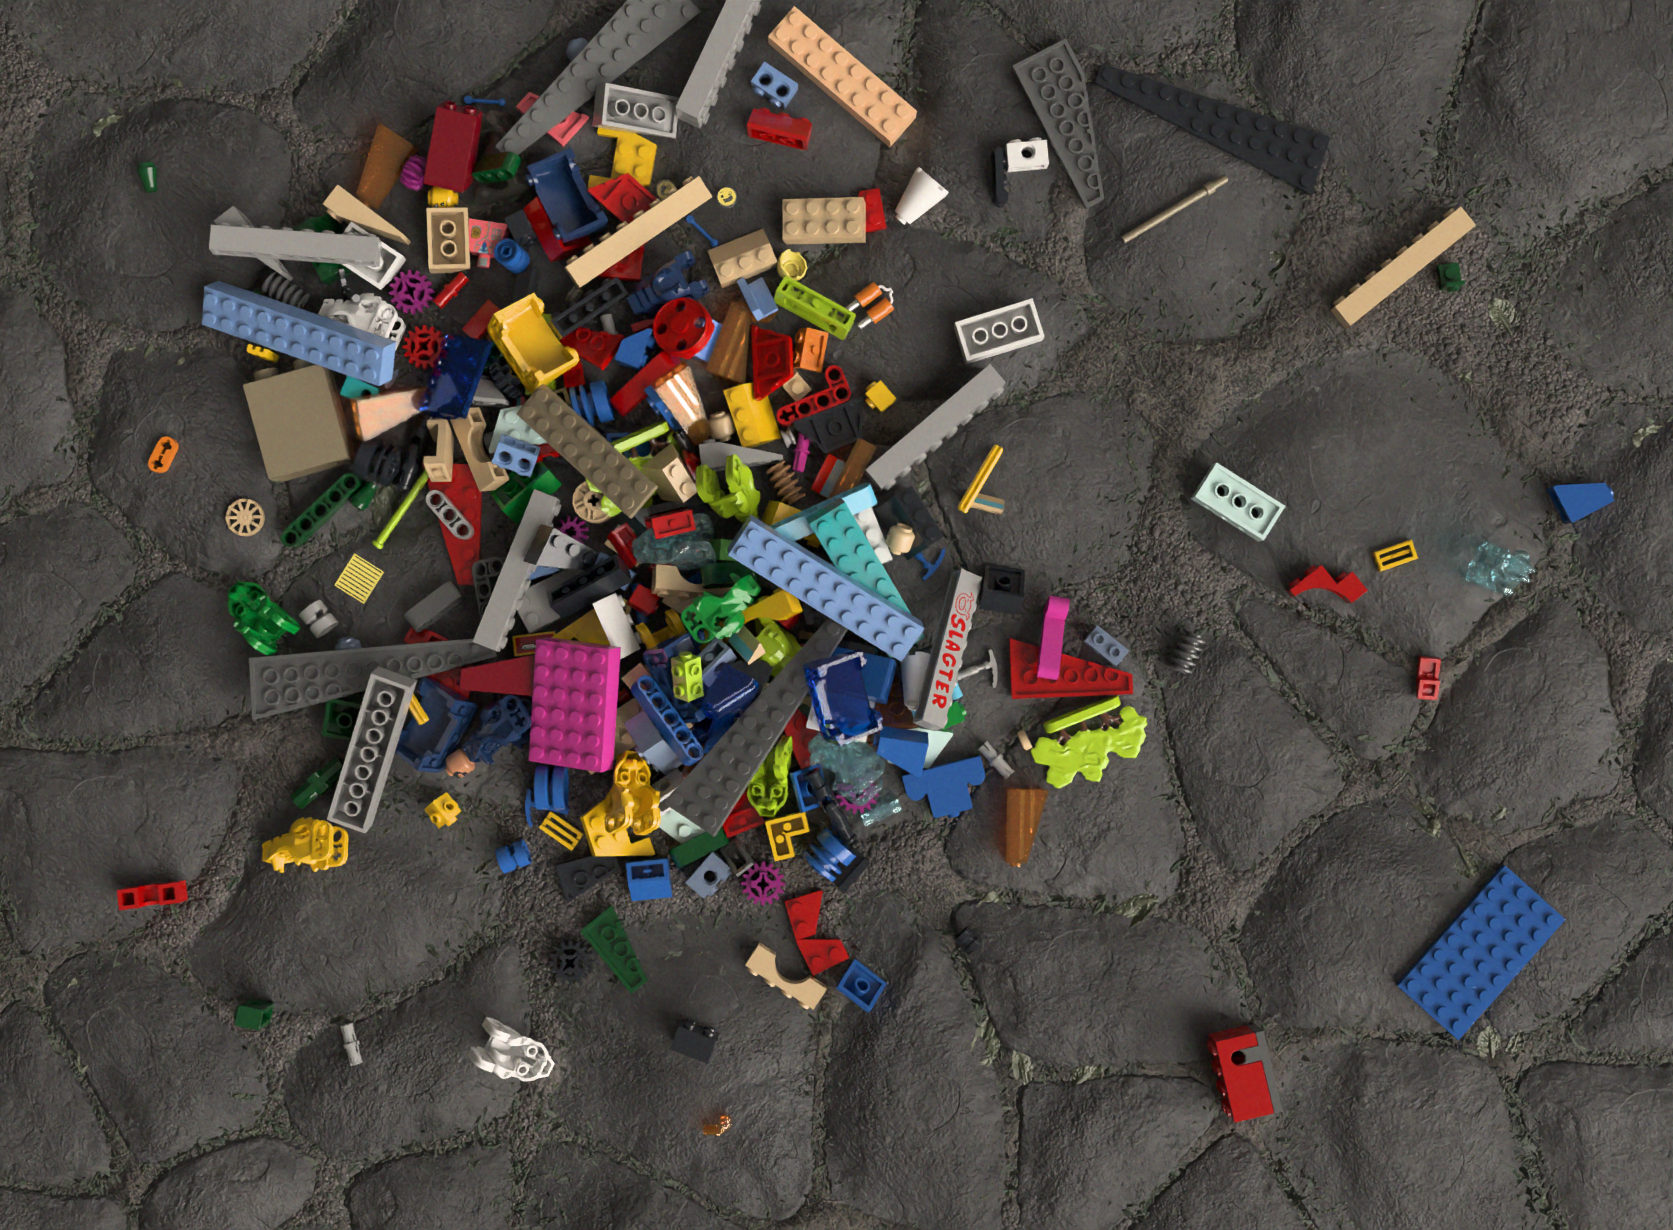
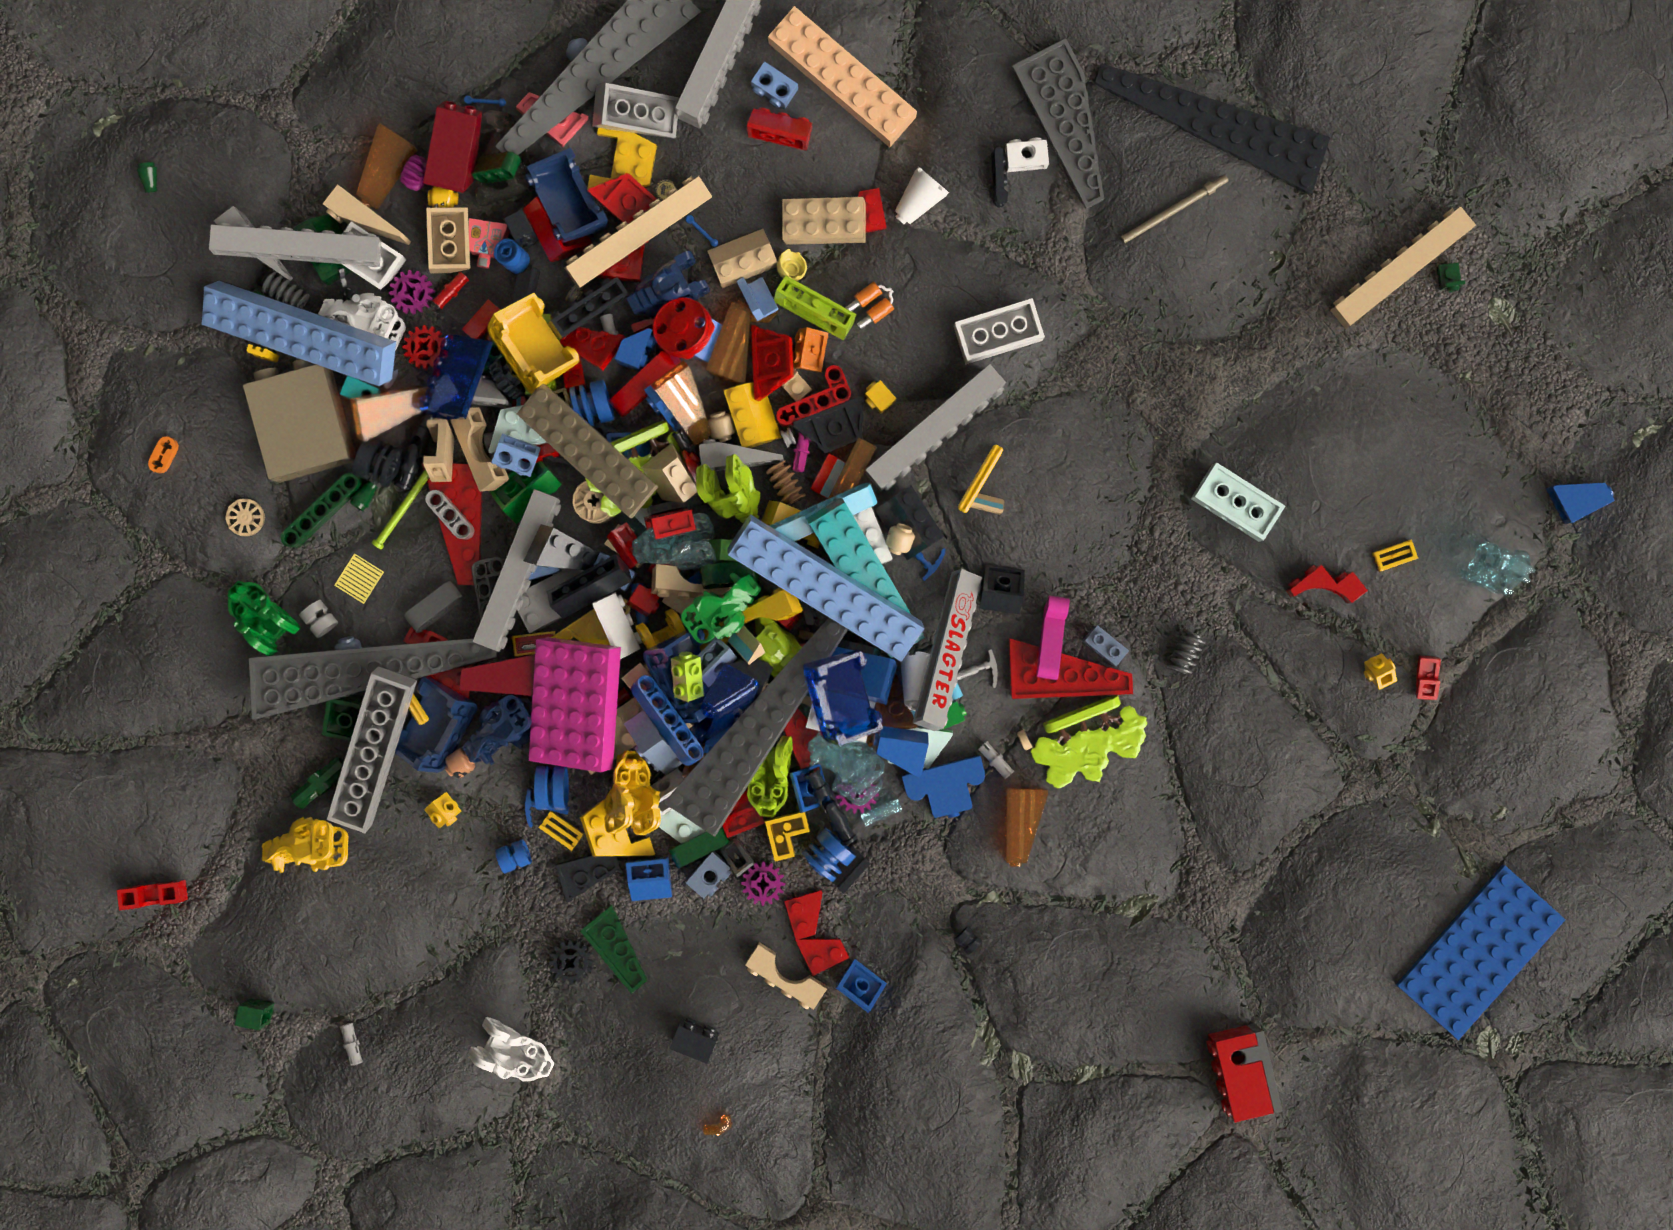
magenta gear [555,516,589,545] -> none
tile [717,187,737,208] -> none
none -> yellow brick [1364,653,1397,690]

